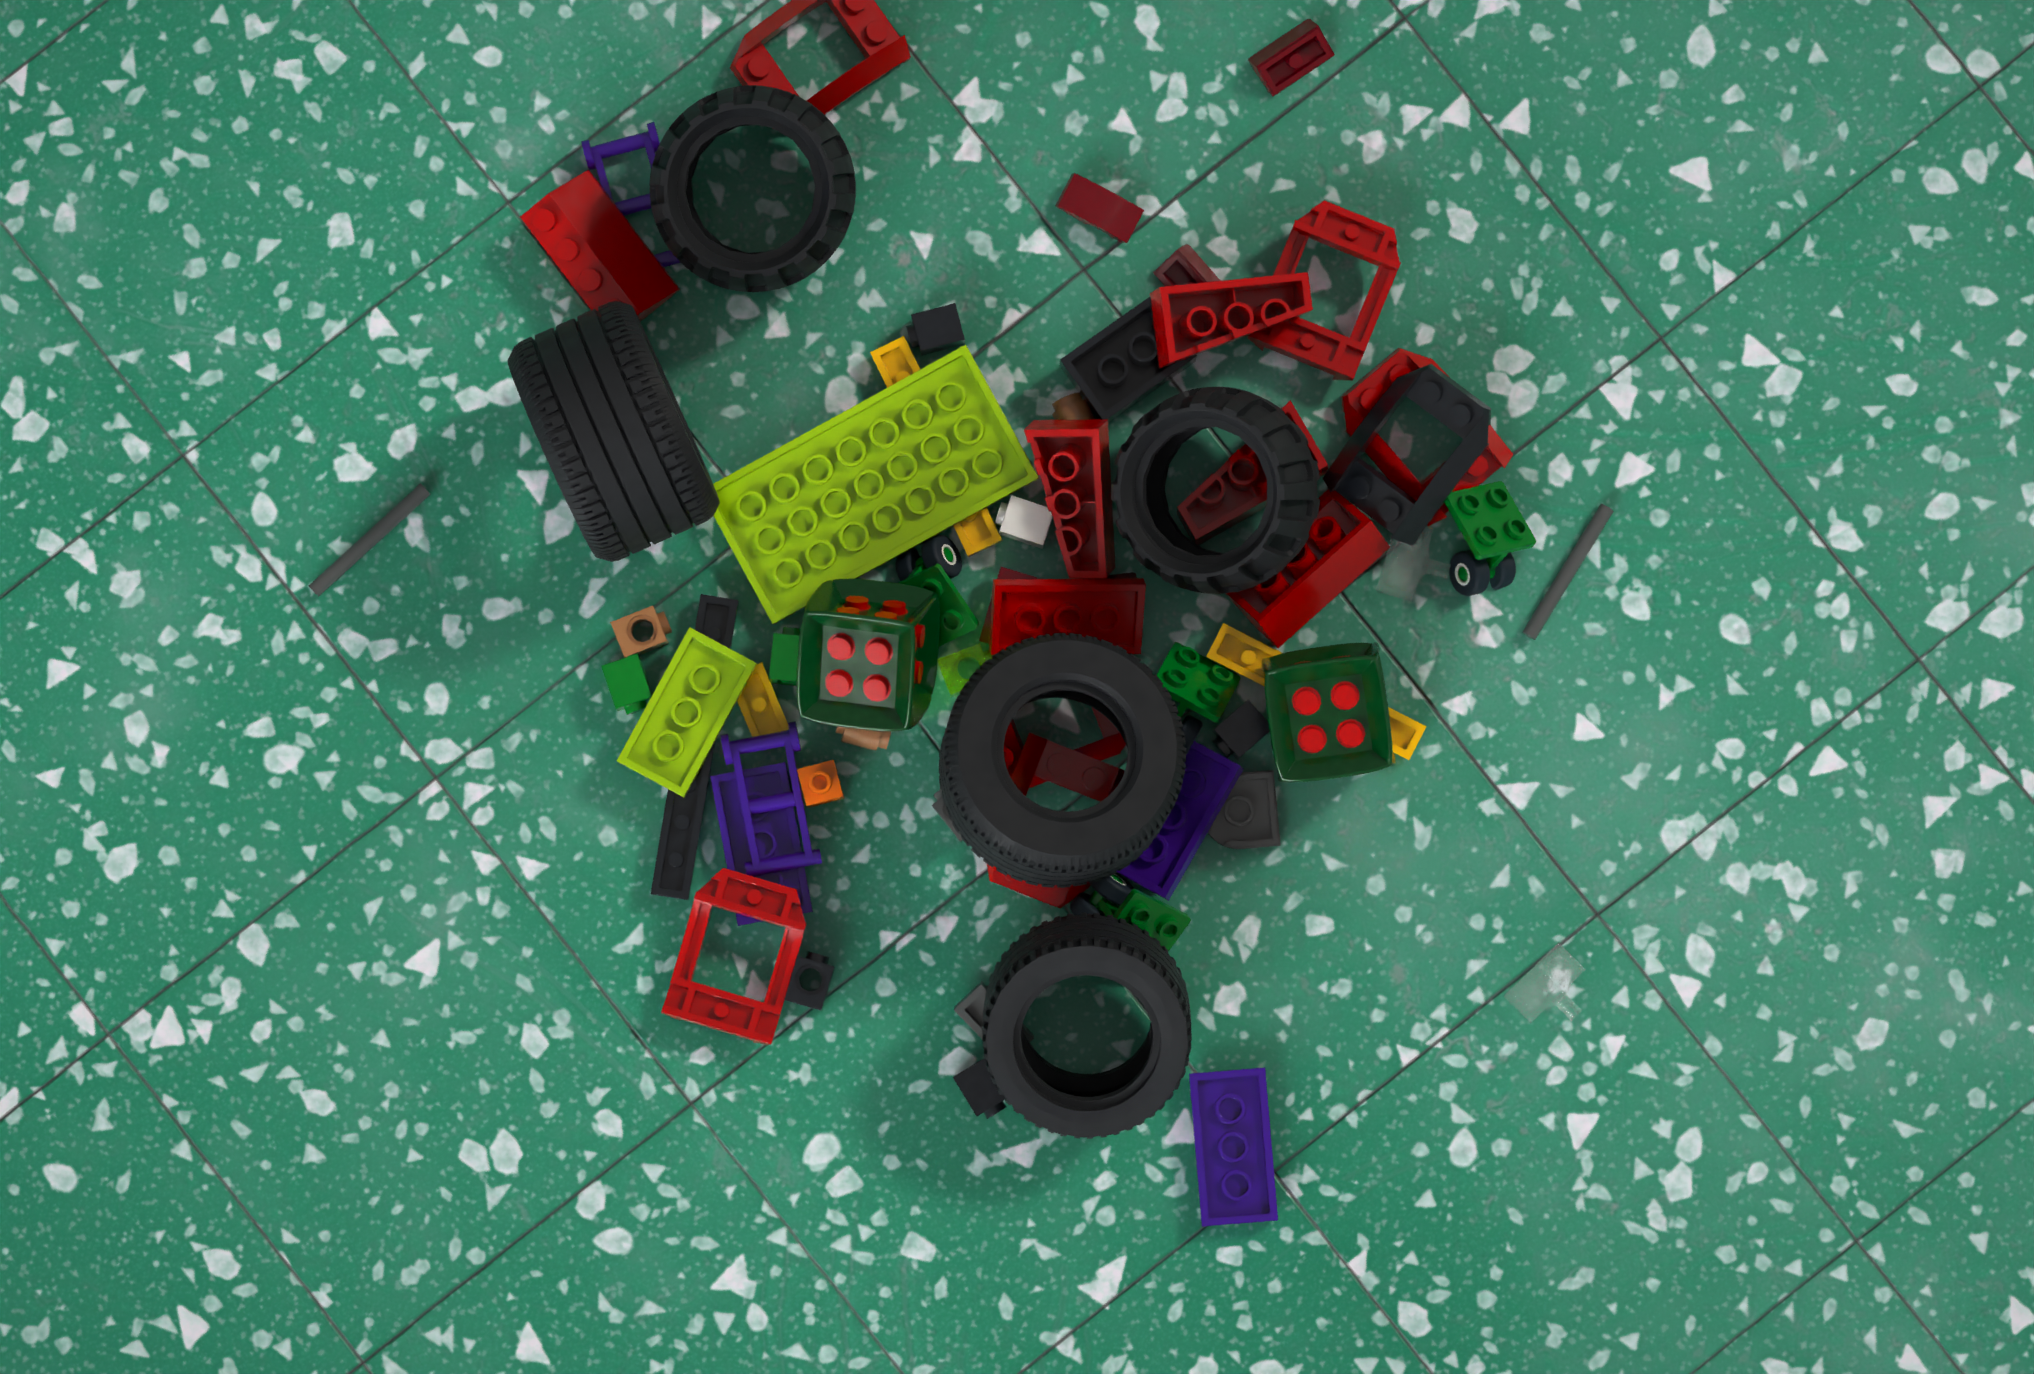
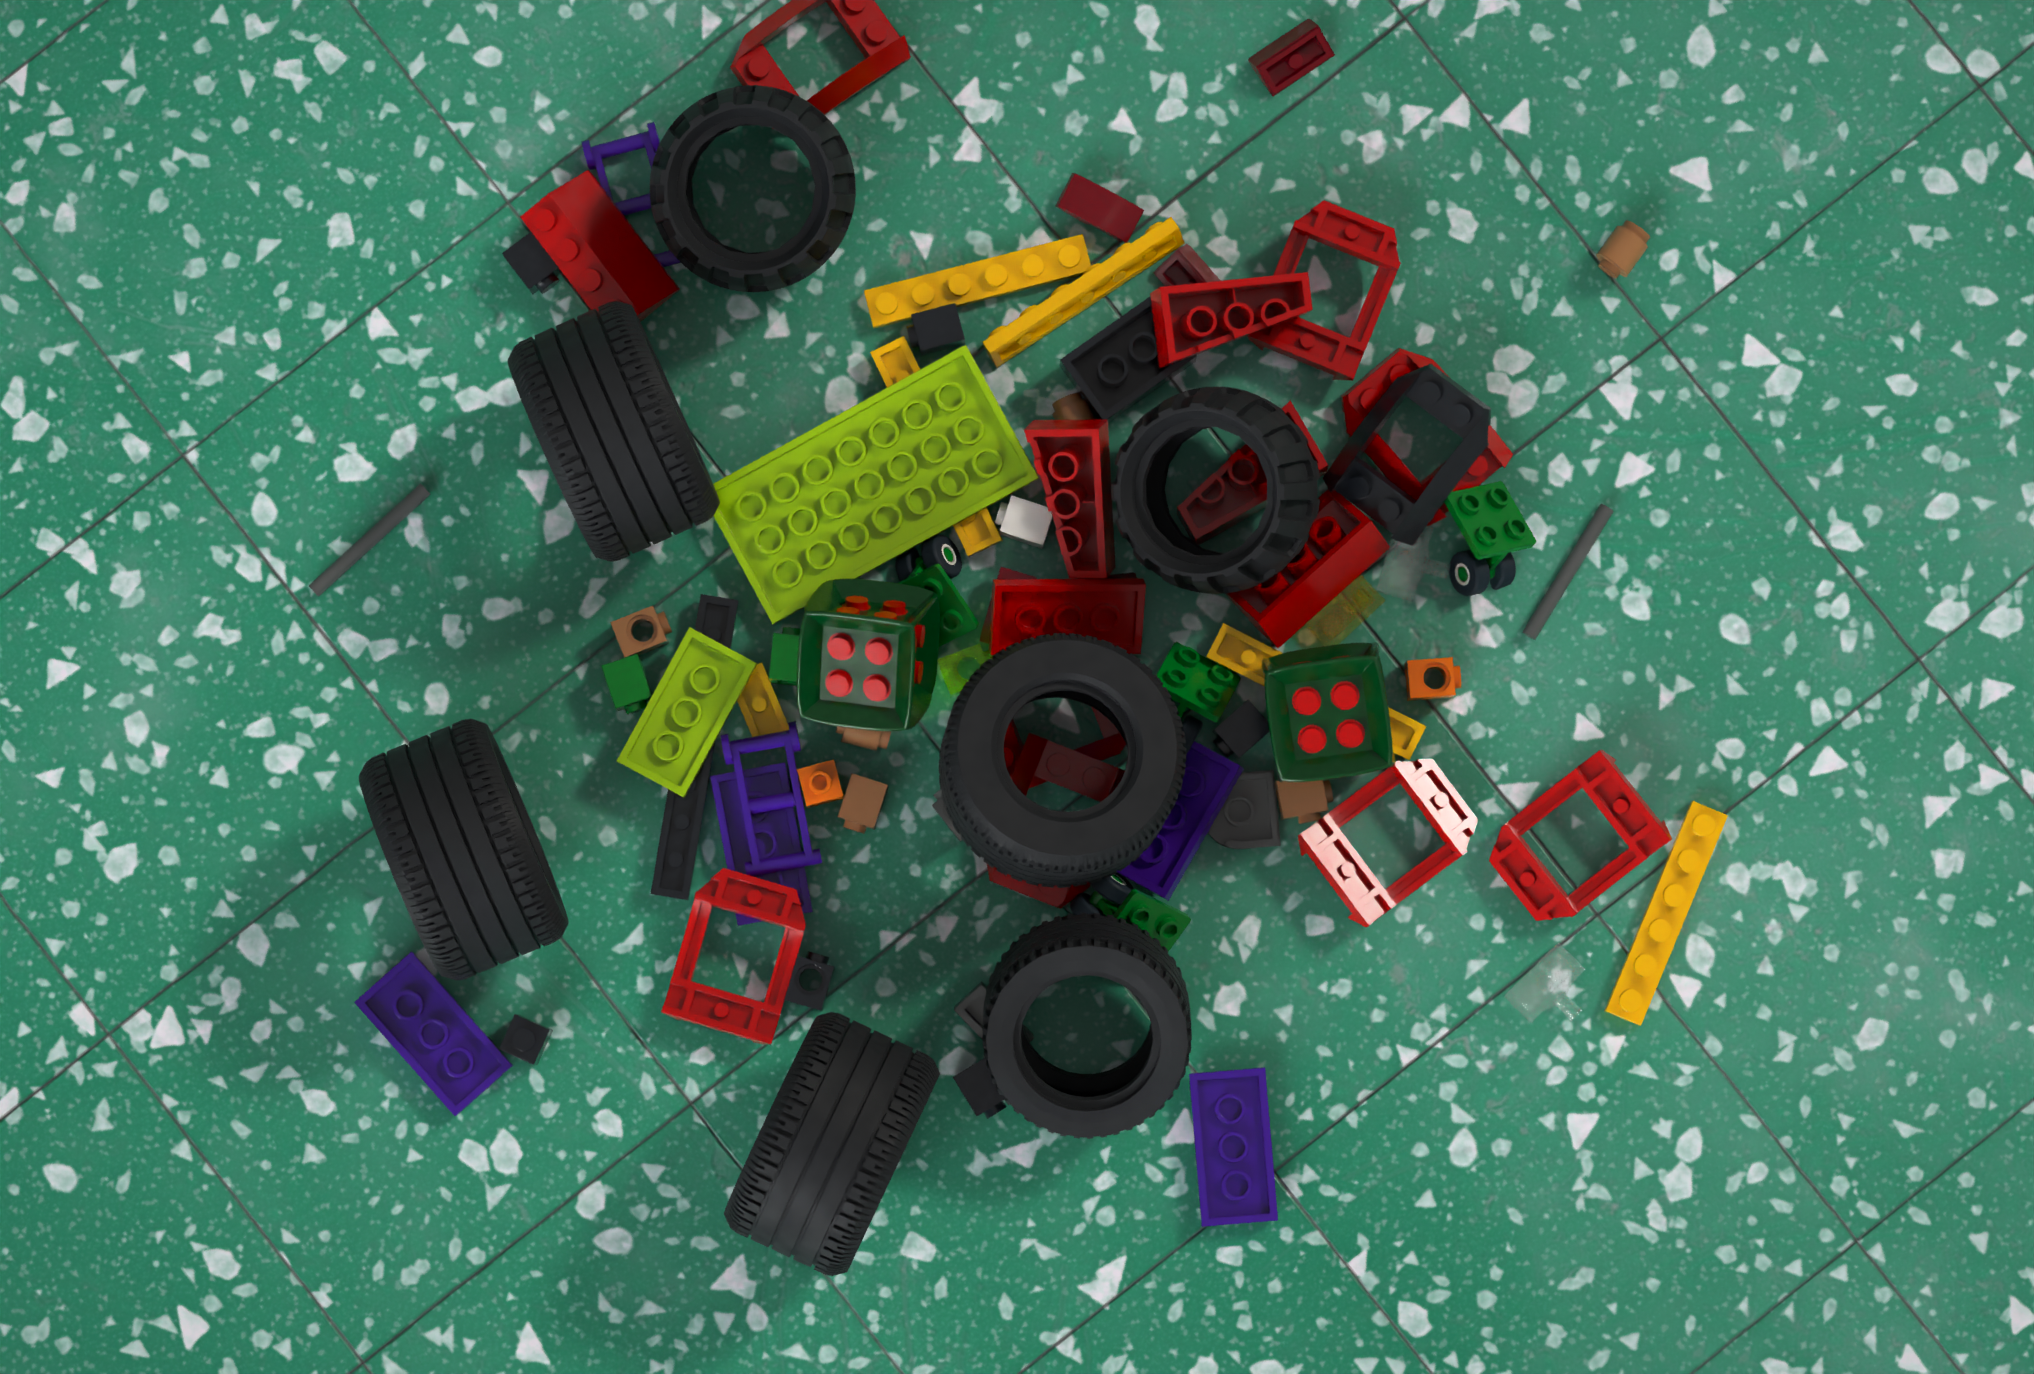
none -> dark purple plate [354,951,514,1116]
none -> black tyre [359,719,569,980]
none -> black brick [499,1014,553,1065]
none -> black brick [502,232,562,295]
none -> black tyre [724,1012,940,1276]
none -> medium nougat brick [838,773,889,834]
none -> yellow plate [864,234,1091,329]
none -> yellow plate [982,217,1185,368]
none -> medium nougat brick [1275,780,1333,824]
none -> wedge [1298,759,1478,928]
none -> clear yellow plate [1305,574,1386,646]
none -> orange brick [1404,657,1461,701]
none -> red wedge [1489,749,1672,921]
none -> medium nougat brick [1596,220,1650,278]
none -> yellow plate [1604,801,1728,1026]

